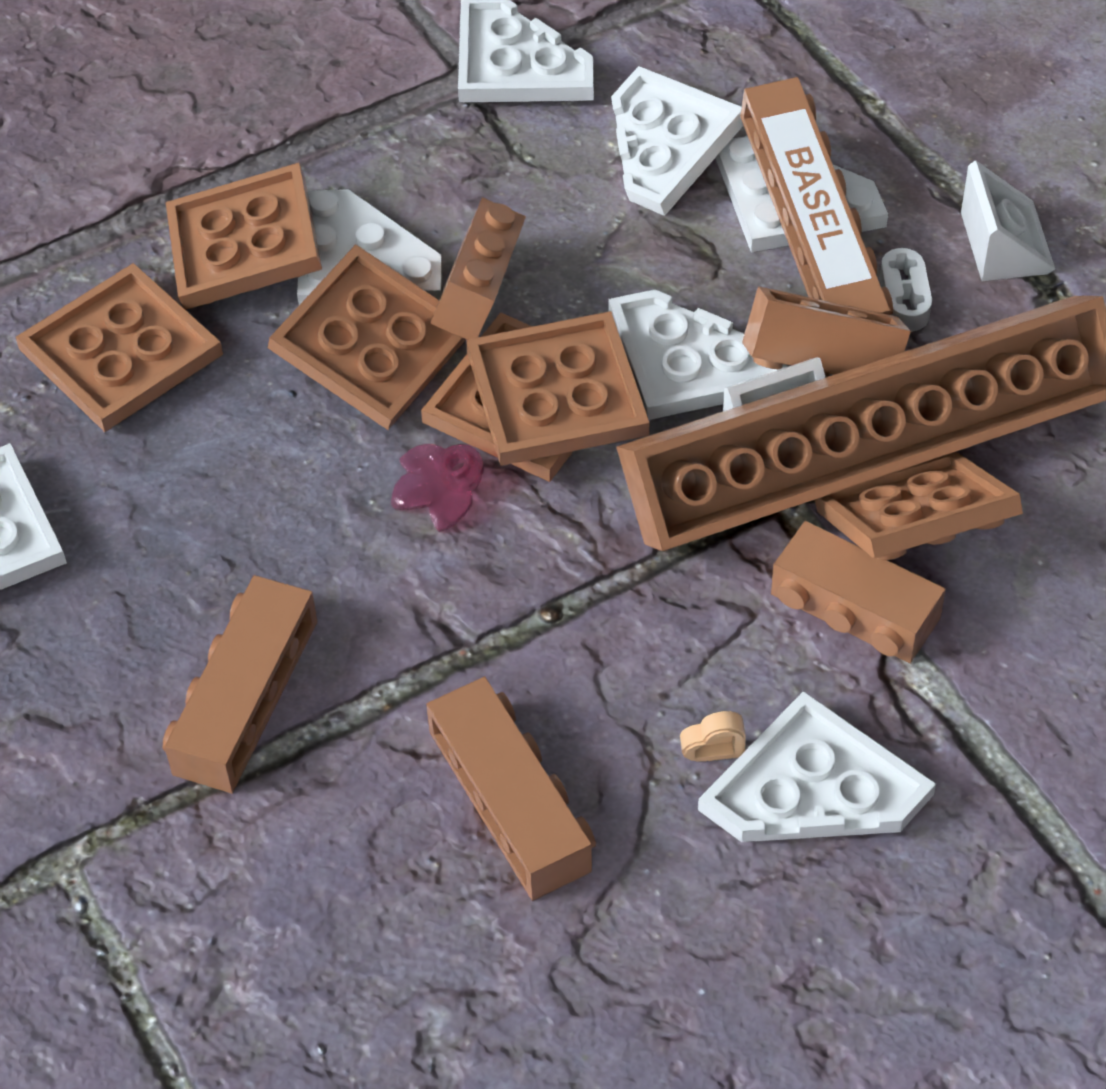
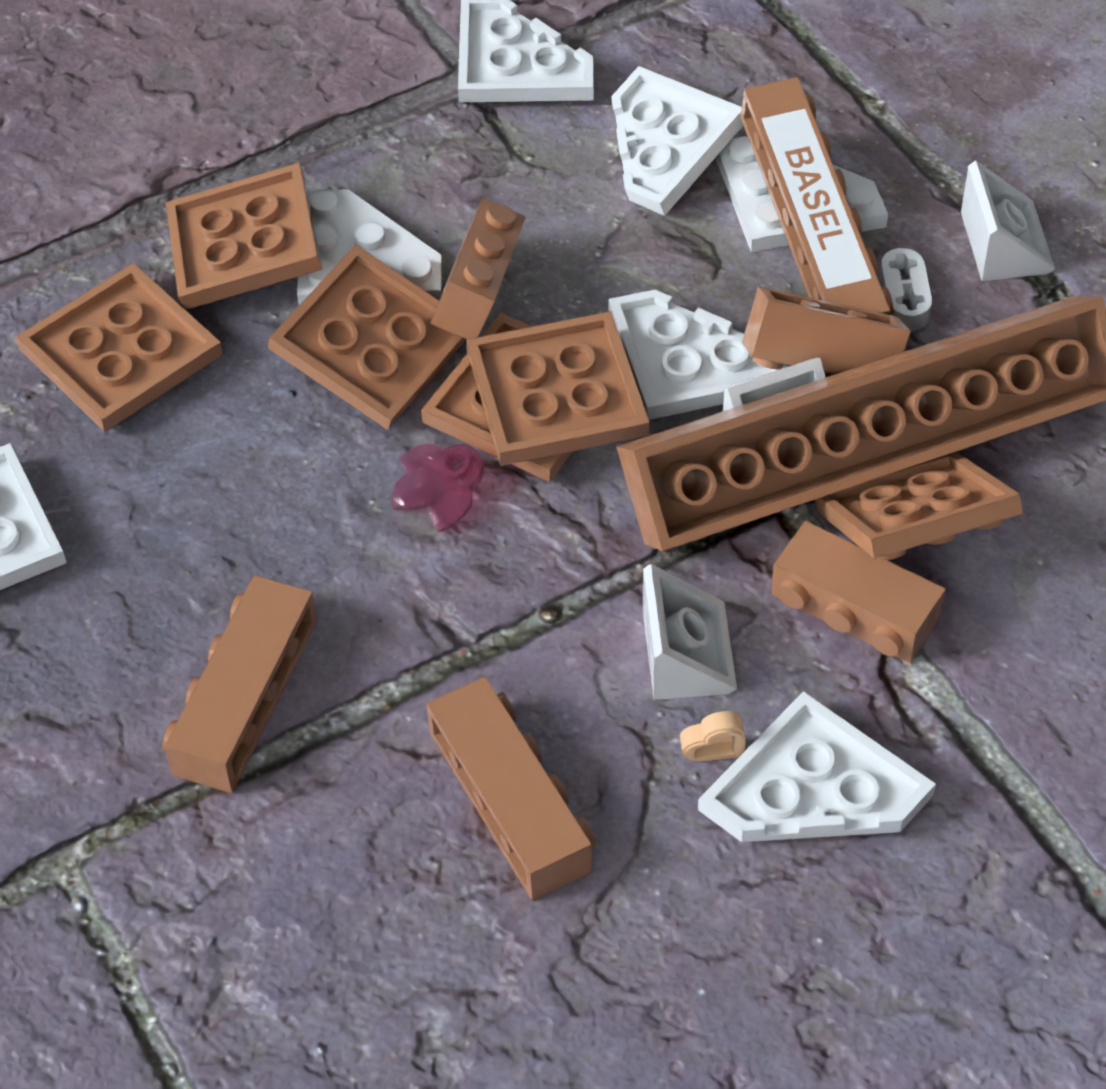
none -> white slope [643,564,737,700]

